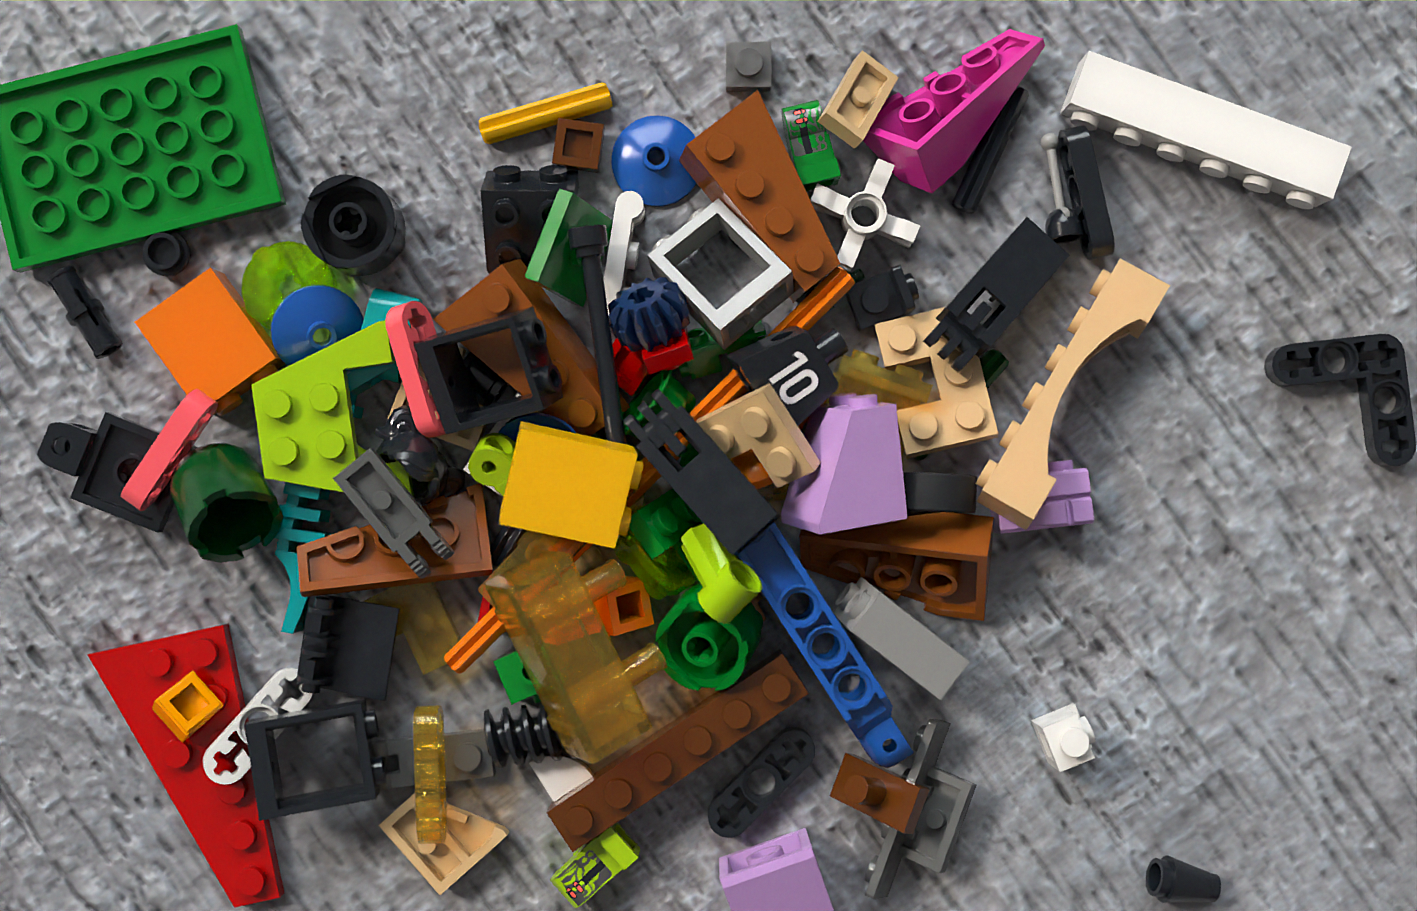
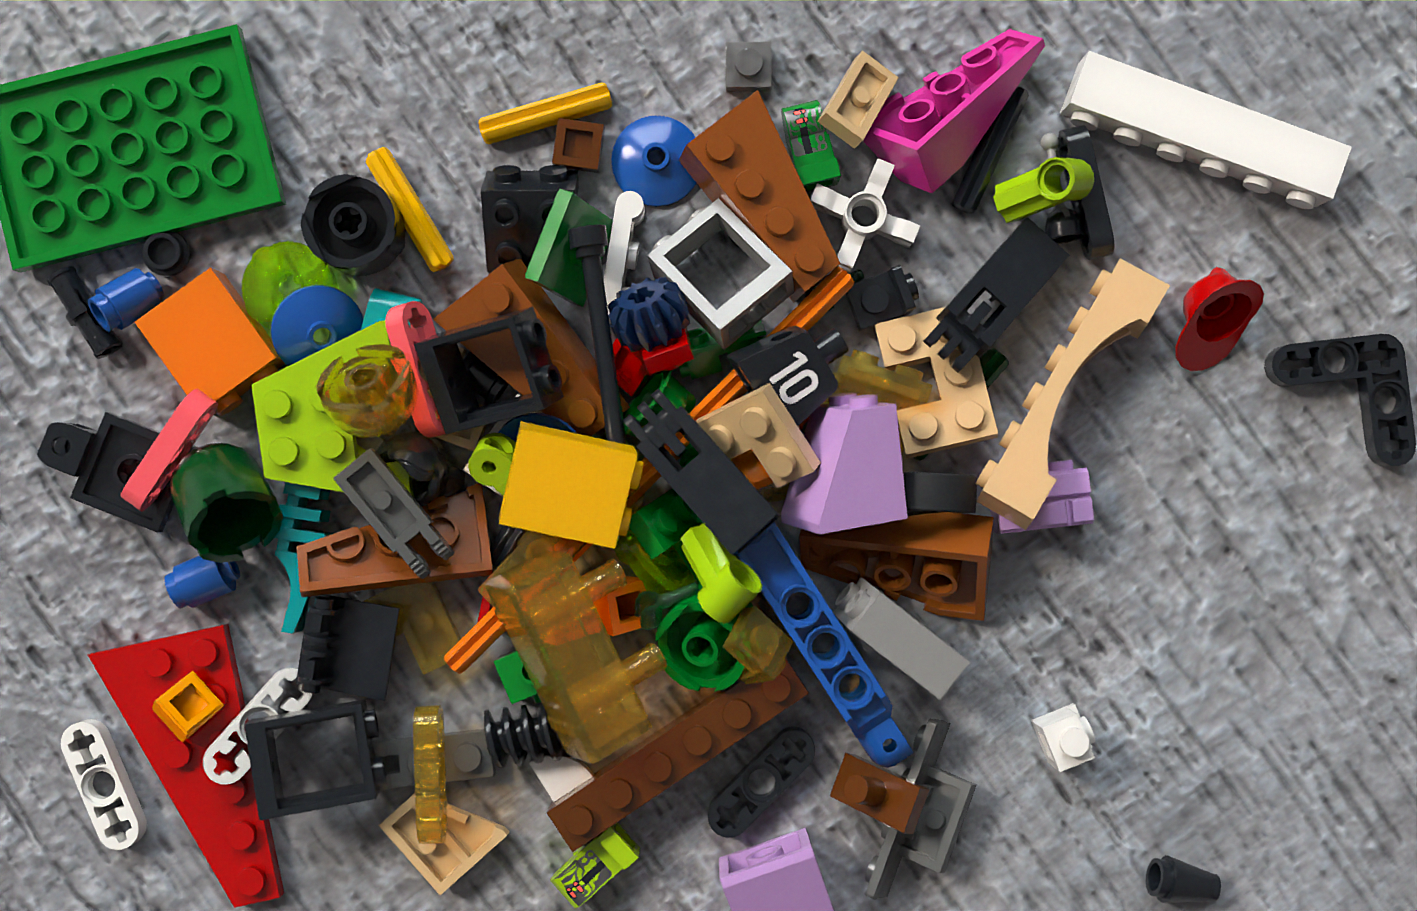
none -> white beam [61,719,147,850]
none -> blue brick [88,268,164,332]
none -> blue brick [164,556,240,609]
none -> clear yellow cylinder [316,344,419,438]
none -> yellow axle [366,147,454,272]
none -> clear green hand [635,582,700,630]
none -> clear yellow bracket [723,606,794,684]
none -> lime piece [993,157,1094,223]
none -> red piece [1175,267,1264,371]

